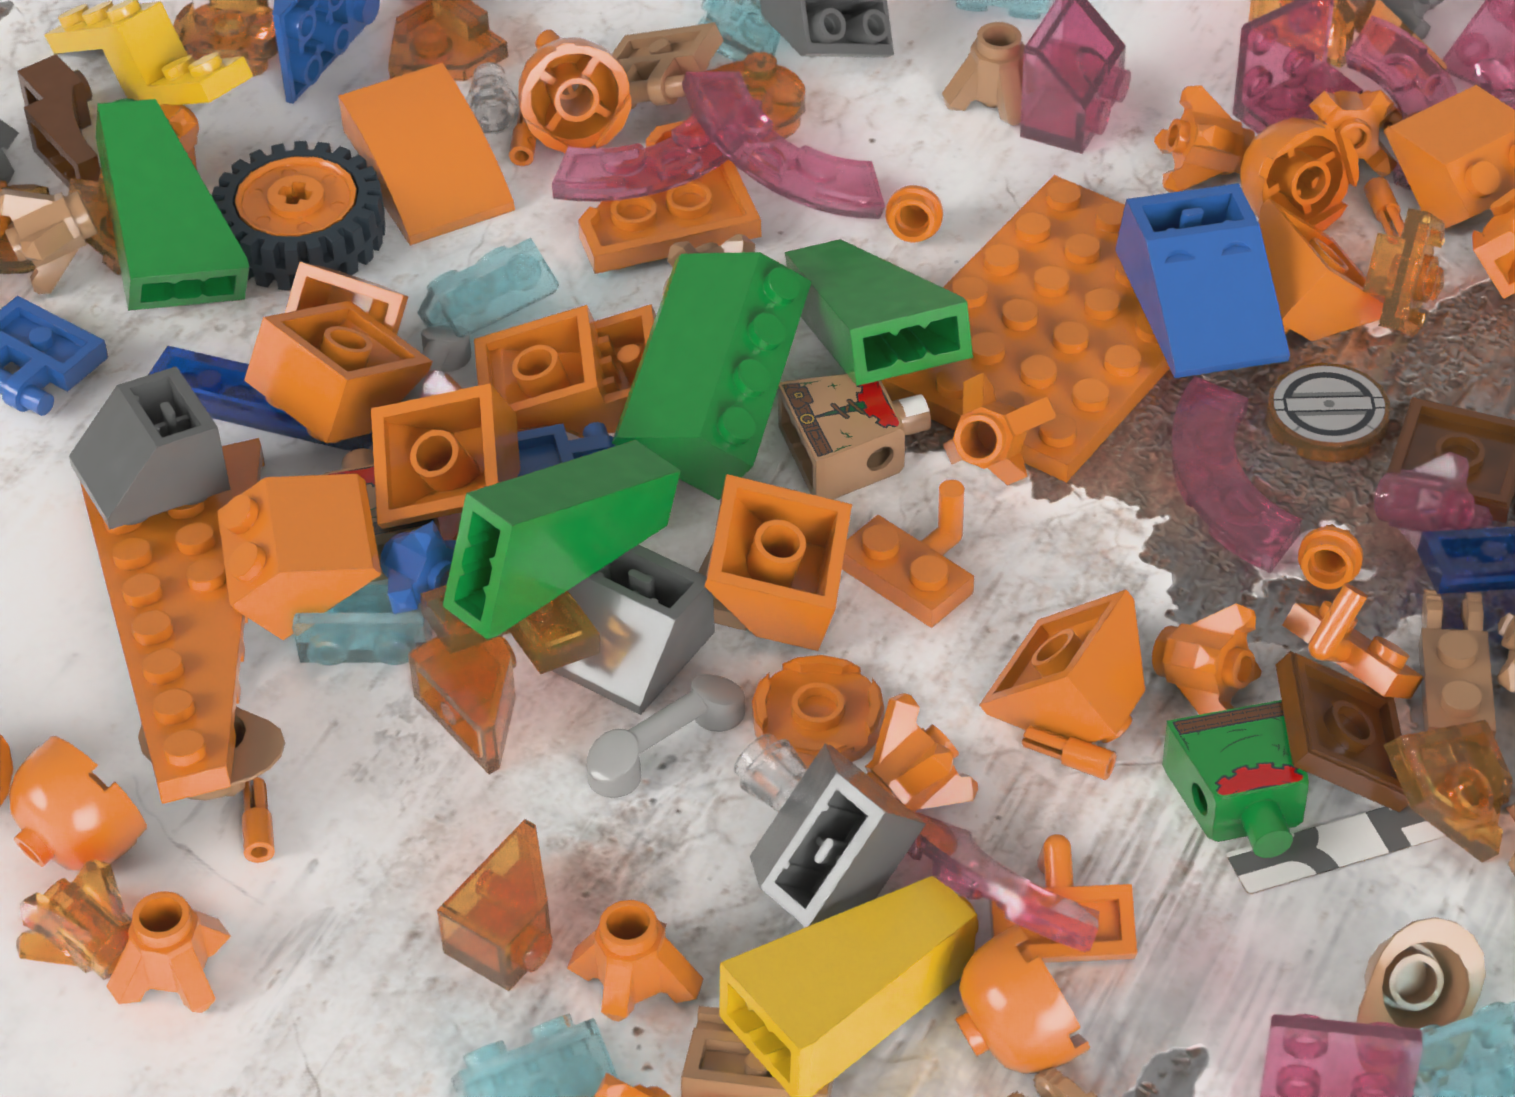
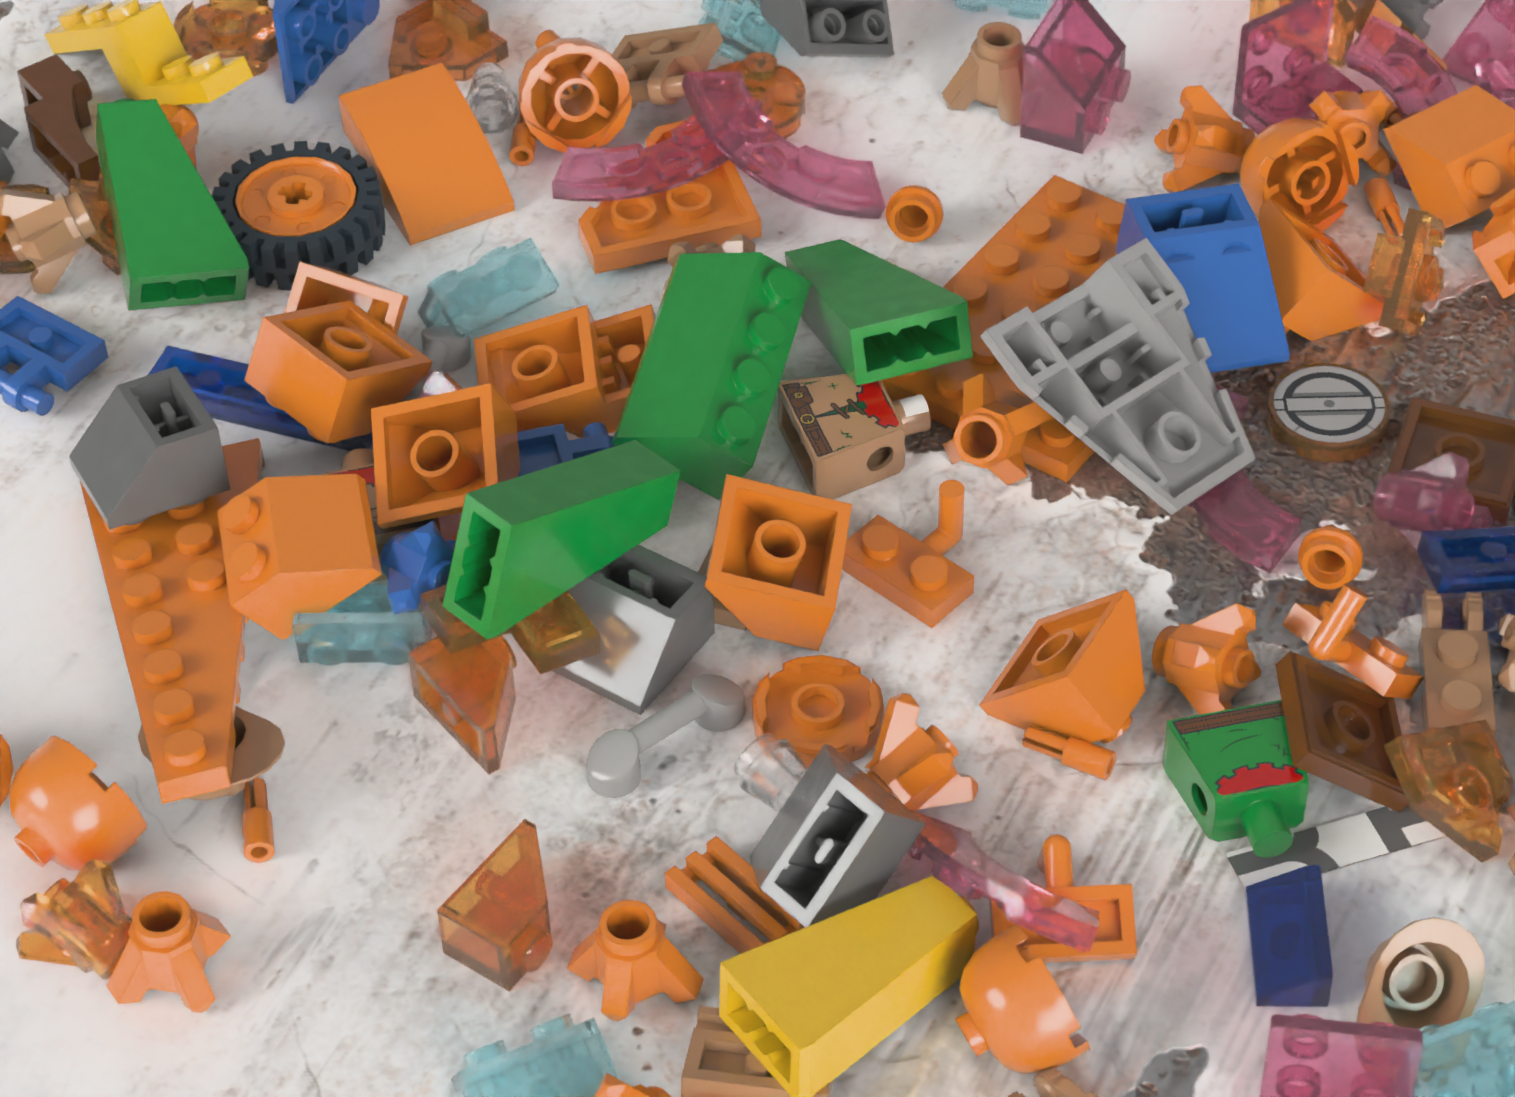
none -> orange tile [665,836,805,954]
none -> light grey wedge [980,238,1256,515]
none -> clear blue slope [1245,865,1333,1007]

